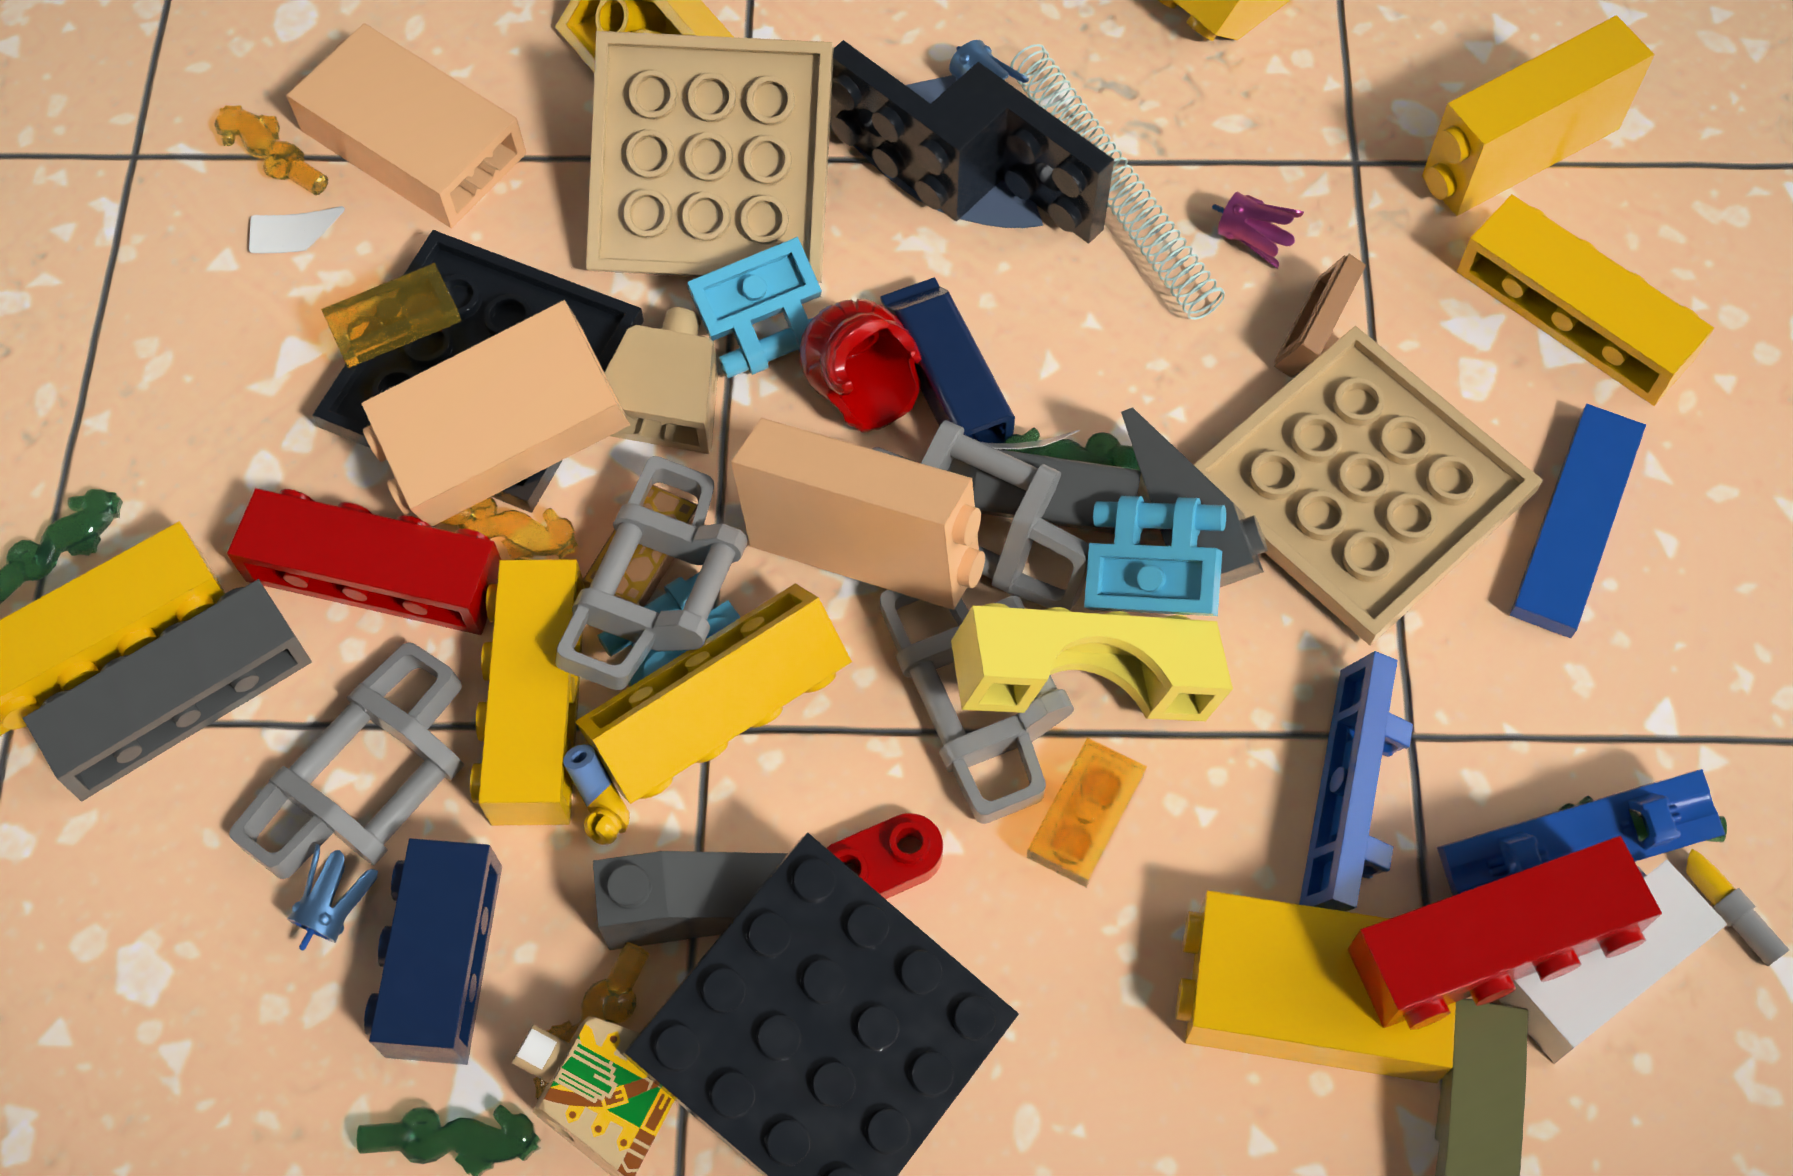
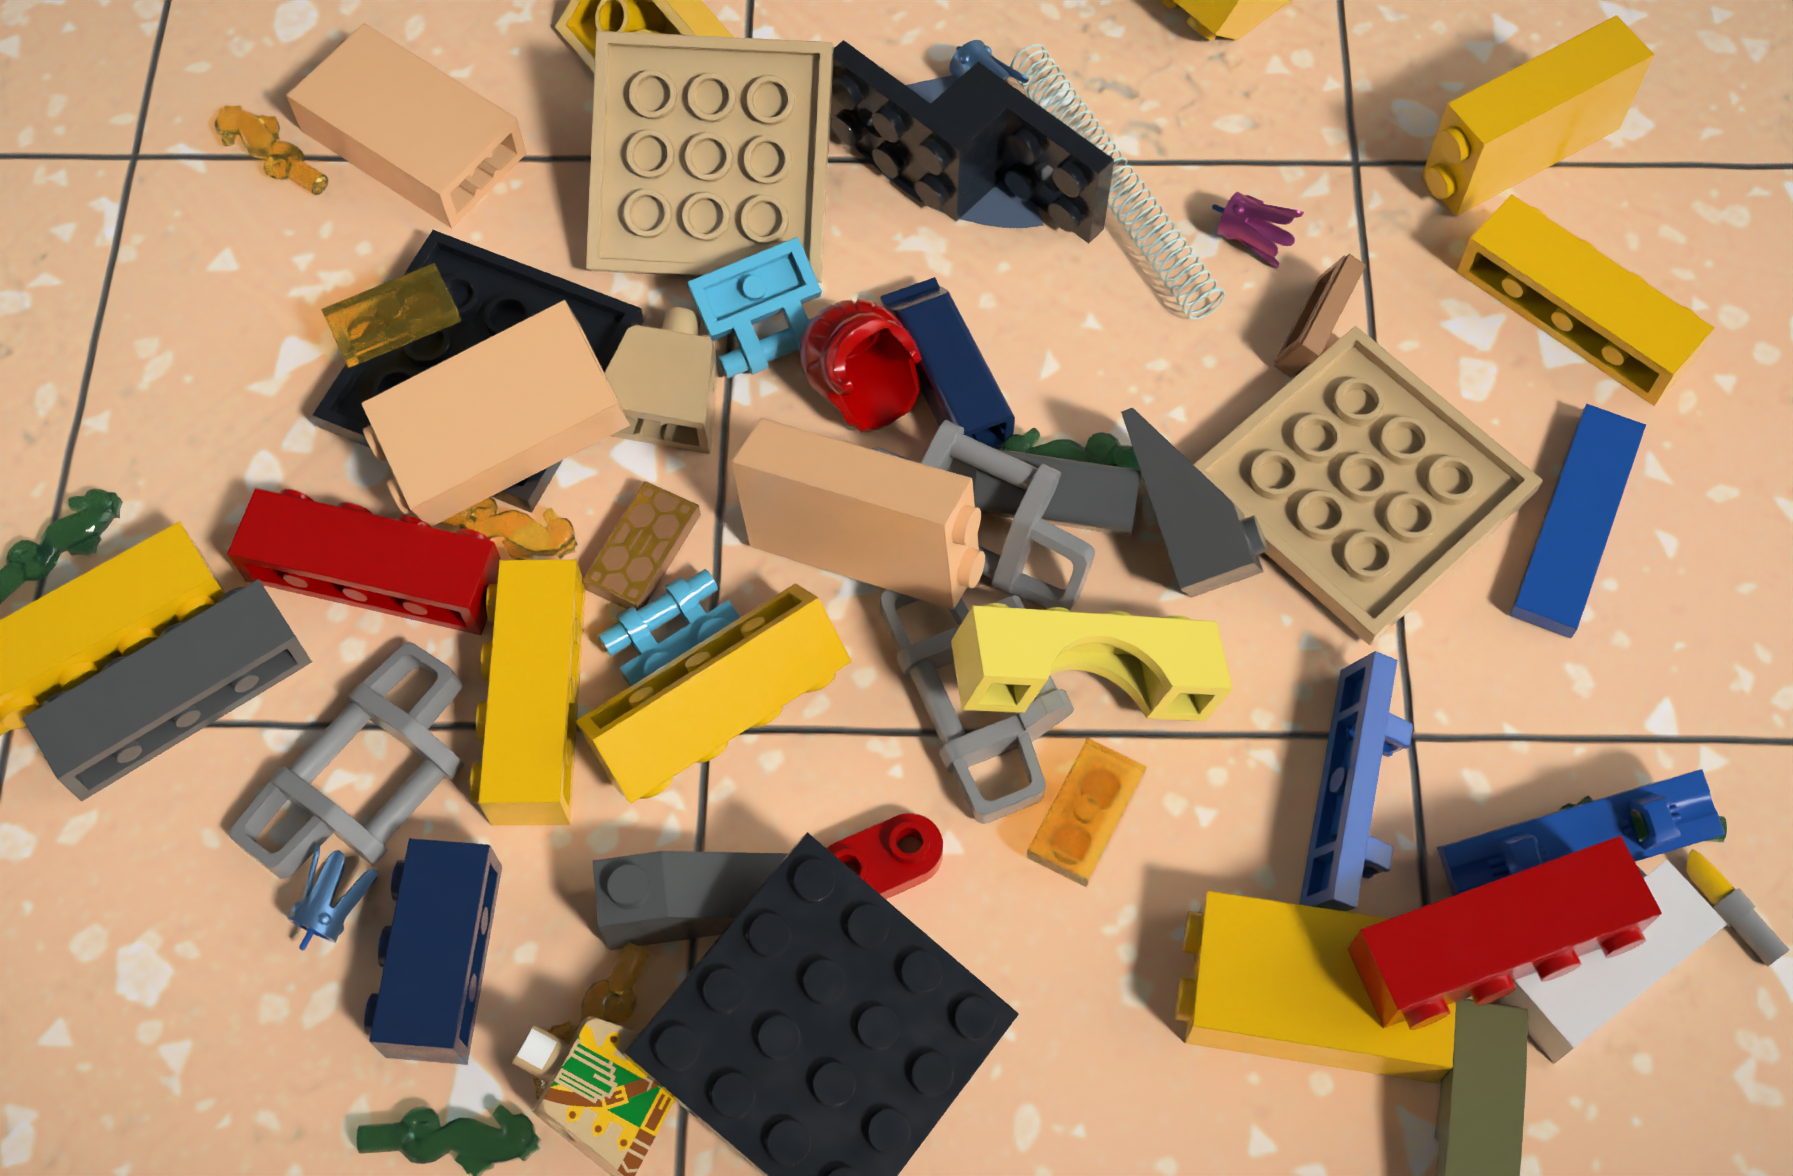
white sticker [249,206,345,254] -> none
light grey bar [555,456,748,690] -> none
arm [563,744,630,845] -> none
white sticker [981,430,1080,449] -> none
medium azure plate [1084,496,1226,617] -> none

